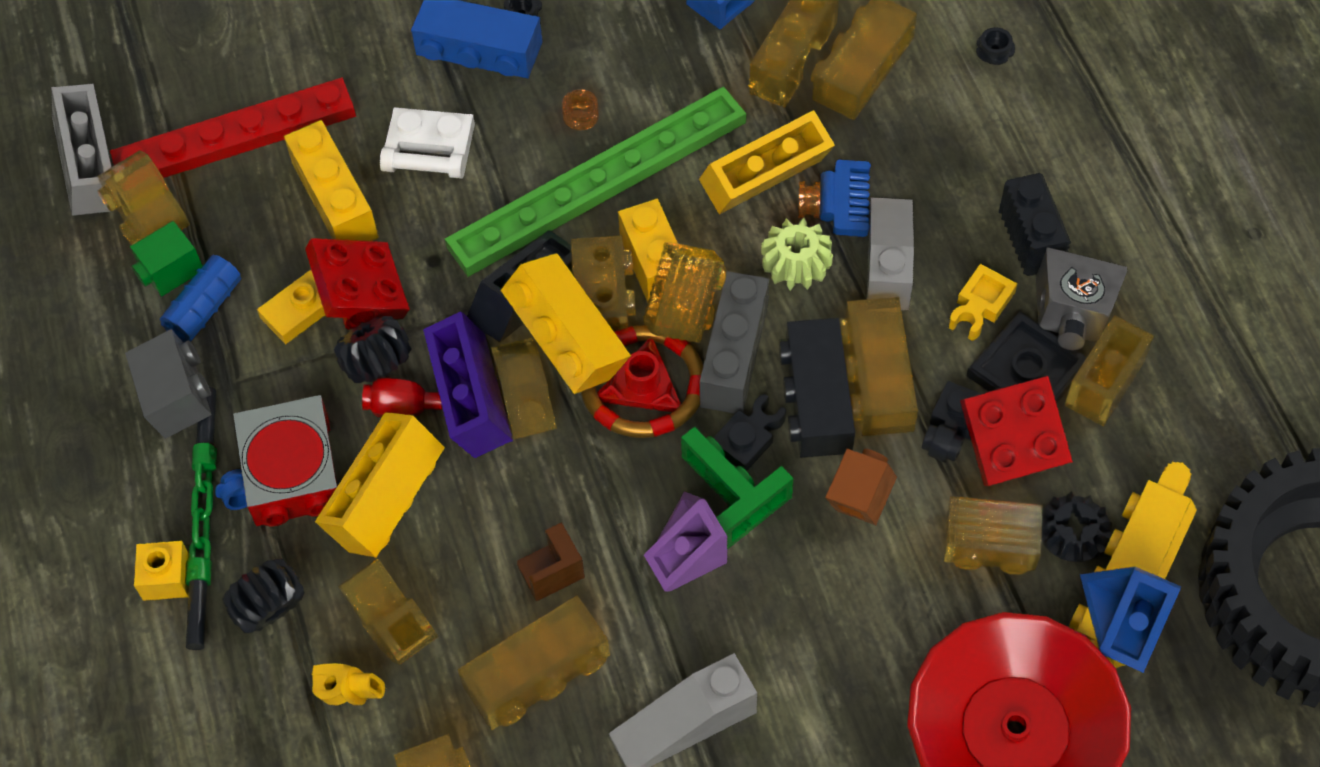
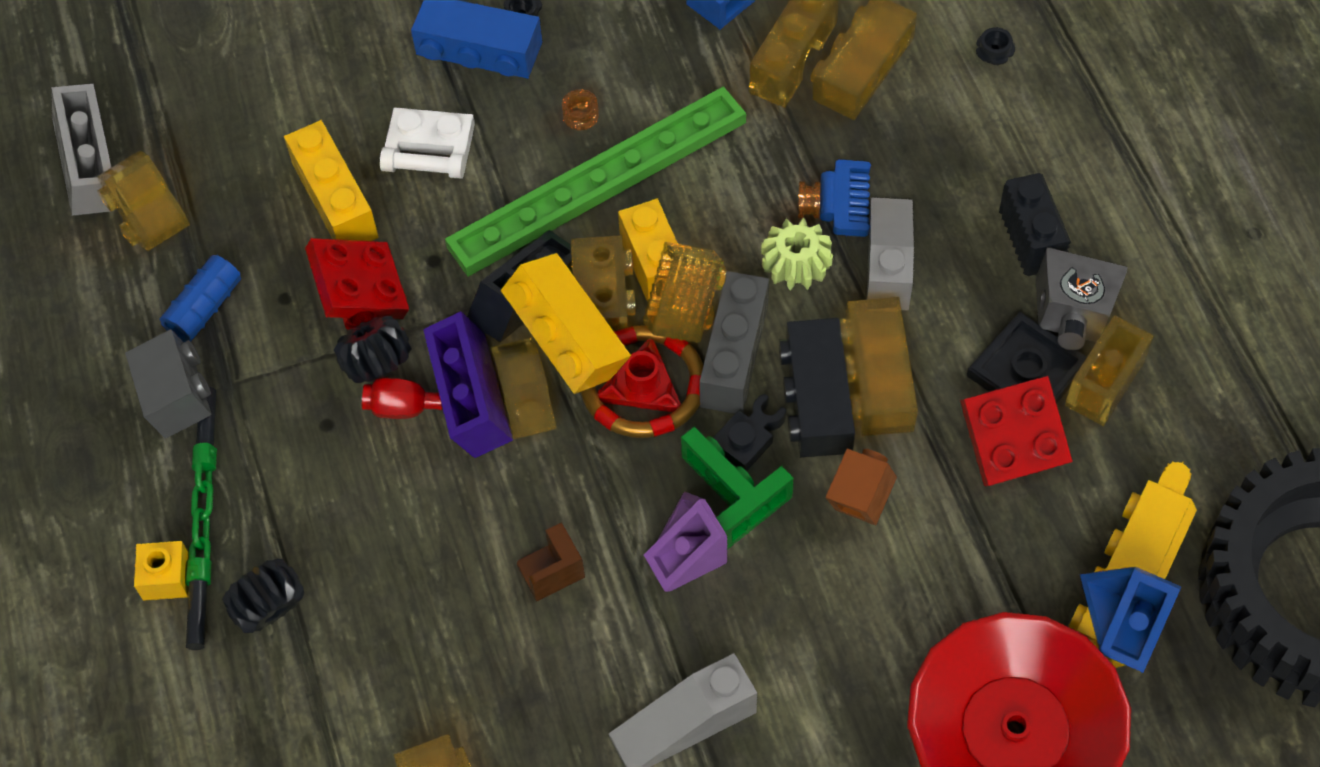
red plate [109,77,356,191] -> none
green brick [130,220,202,297] -> none
blue plate [215,469,247,510] -> none
panel [233,395,338,526] -> none
yellow plate [257,270,325,345] -> none
yellow piece [312,663,385,706] -> none
yellow brick [315,412,445,558] -> none
clear yellow brick [338,559,439,665] -> none
clear yellow brick [457,595,610,731] -> none
yellow brick [699,110,835,215] -> none
black plate [921,381,981,463] -> none
clear yellow brick [944,496,1043,574] -> none
yellow plate [949,264,1018,341] -> none
black gear [1038,491,1112,562] -> none

